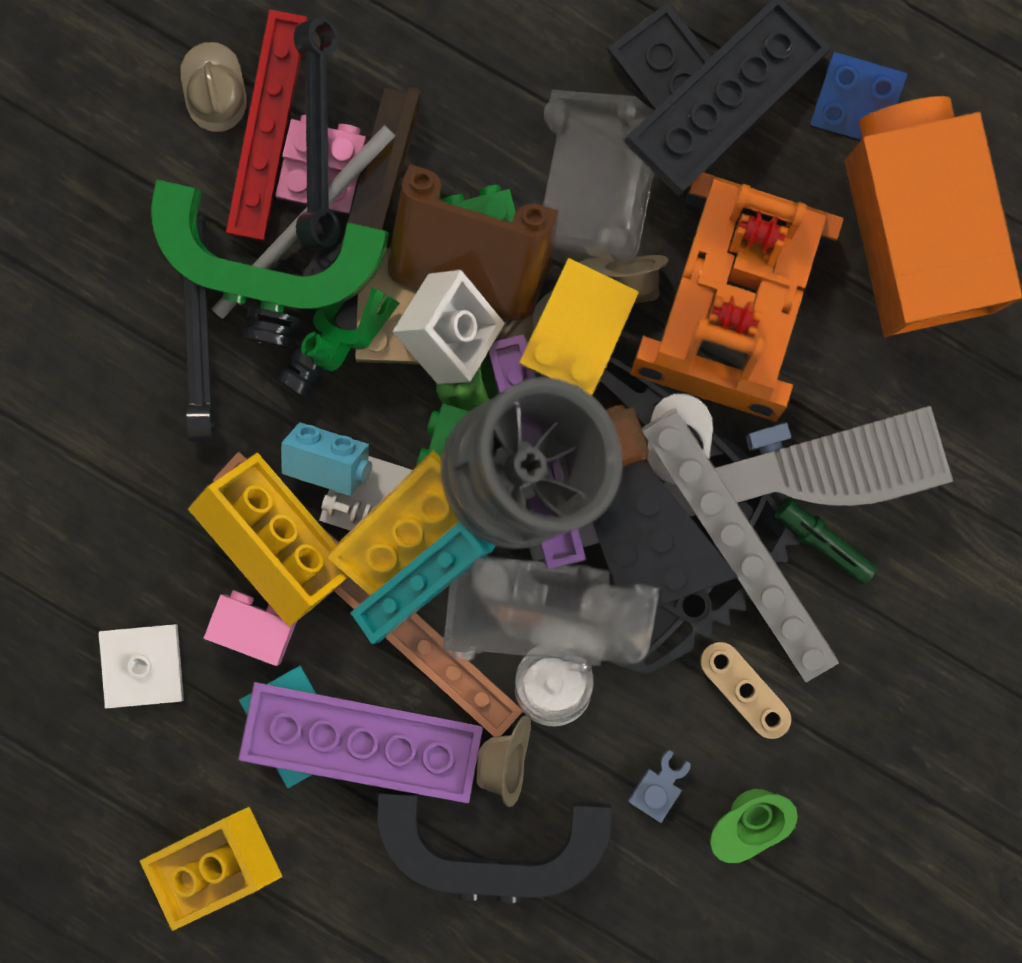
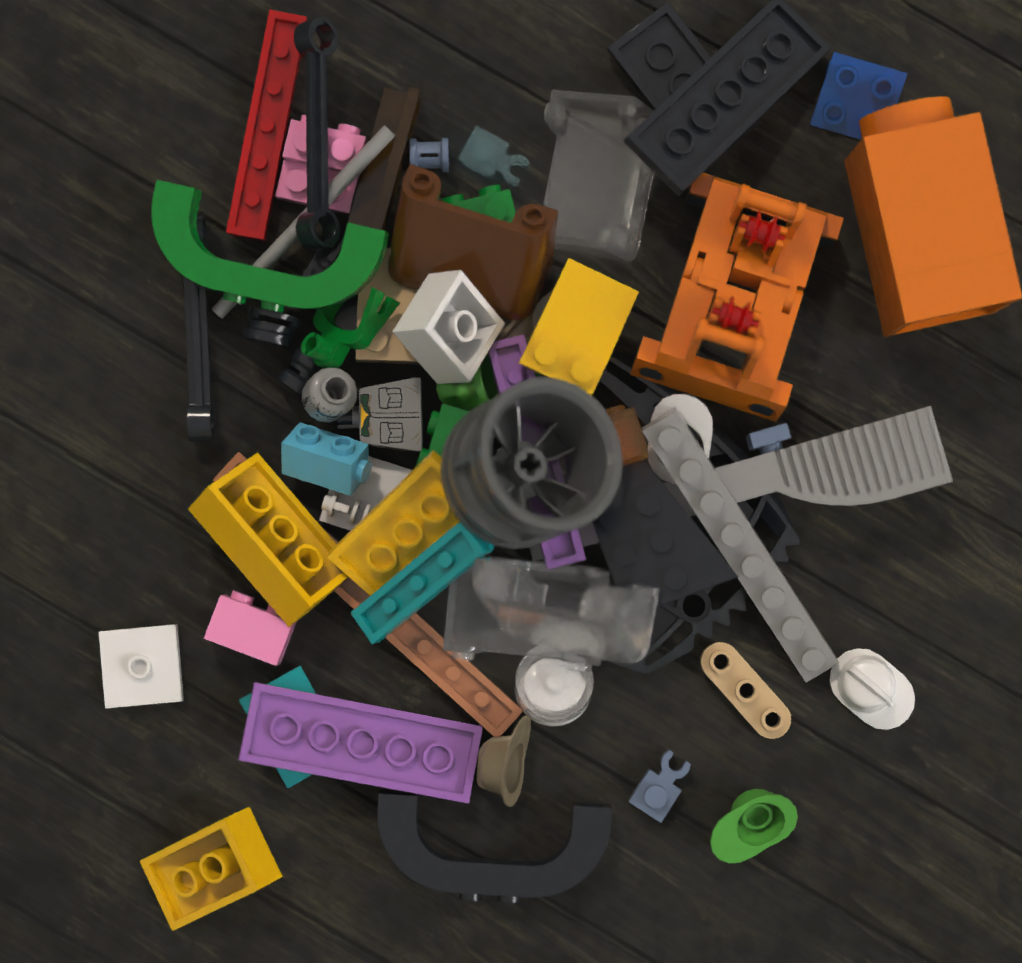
dark tan piece [181,42,247,132] -> none
dark tan piece [578,255,669,304] -> none
dark green pin [774,497,877,585] -> none
none -> light grey head [302,367,357,423]
none -> light grey torso [337,378,423,453]
none -> sand blue bush [410,138,449,172]
none -> clear light blue plate [458,126,530,186]
none -> white piece [830,648,915,730]

